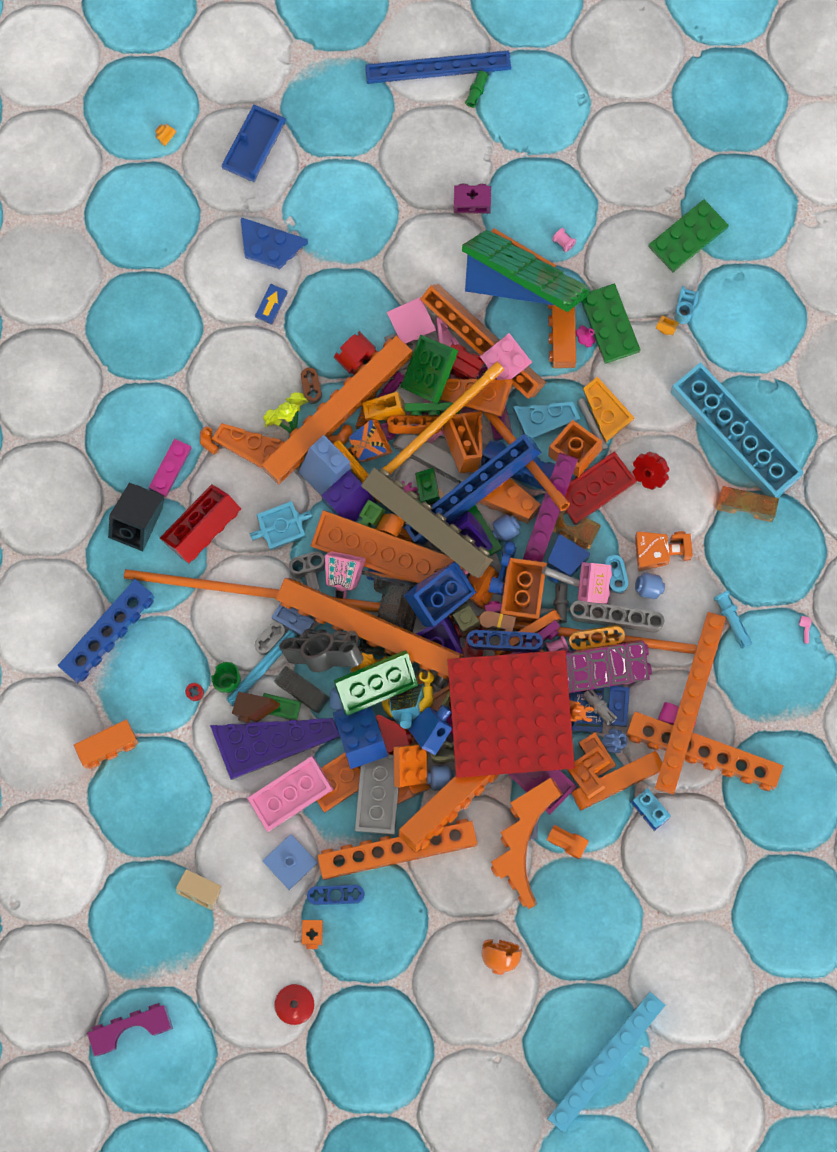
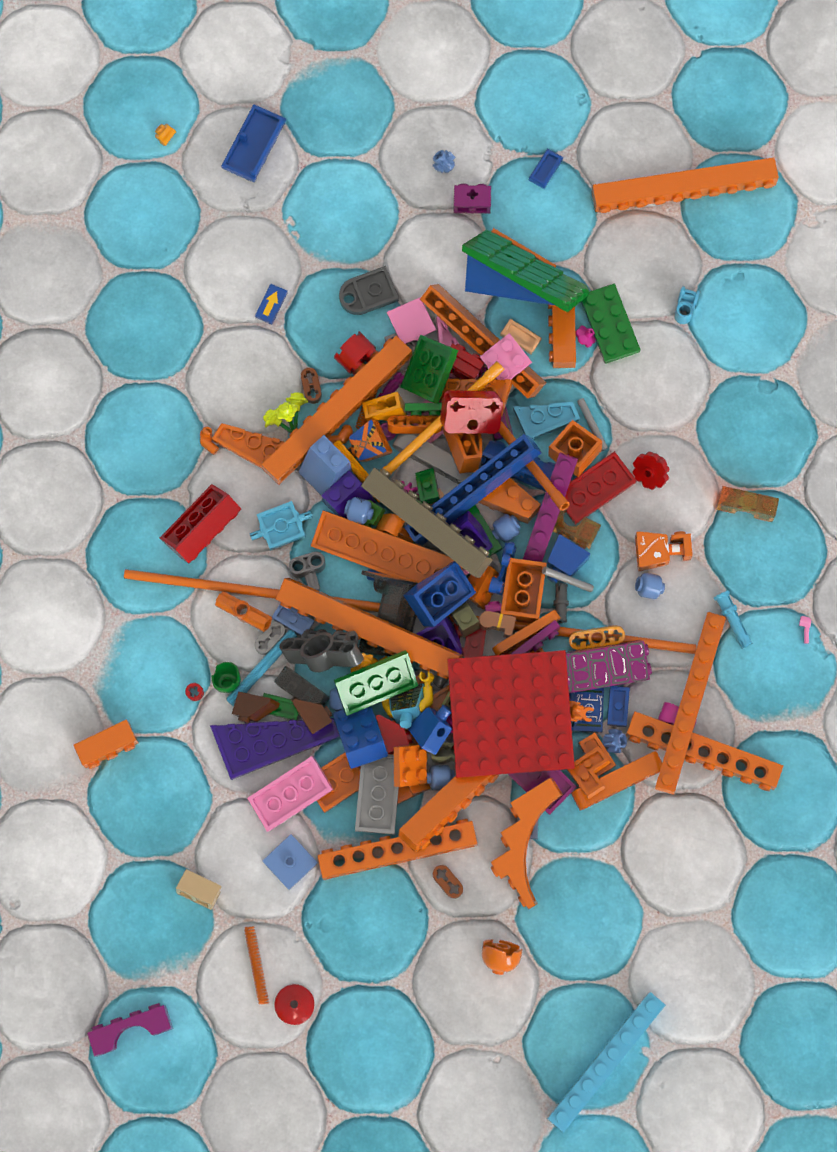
blue brick [57,579,155,684] -> none
black slope [108,483,164,552] -> none
dark pink plate [149,439,192,497] -> none
blue wing [241,218,308,269] -> none
orange brick [302,920,323,949] -> none
blue beam [307,885,365,905] -> none
torso [325,551,366,599] -> none
blue tile [365,50,511,84] -> none
green pin [465,71,489,108] -> none
blue beam [467,630,543,652] -> none
bright pink bush [545,636,569,652] -> none
orange piece [547,825,589,859] -> none
bright pink bush [552,228,577,253] -> none
light grey beam [569,601,665,633] -> none
bright pink brick [578,562,612,604] -> none
light orange wing [583,377,635,443] -> none
light grey pin [583,689,617,725] -> none
medium azure plate [605,555,629,593] -> none
medium azure hips [630,788,671,831] -> none
green plate [648,199,729,273] -> none
light orange plate [655,315,679,336] -> none
medium azure brick [670,362,804,502] -> none
none -> orange piece [215,591,273,632]
none -> orange piece [244,926,270,1004]
none -> reddish brown slope [290,697,333,734]
none -> dark grey plate [339,266,399,315]
none -> medium blue head [344,497,374,524]
none -> medium blue gear [432,150,456,173]
none -> dark orange beam [433,865,463,899]
none -> axle [440,390,503,434]
none -> light nougat tile [500,319,542,355]
none -> blue tile [529,149,563,189]
none -> orange brick [591,157,779,213]

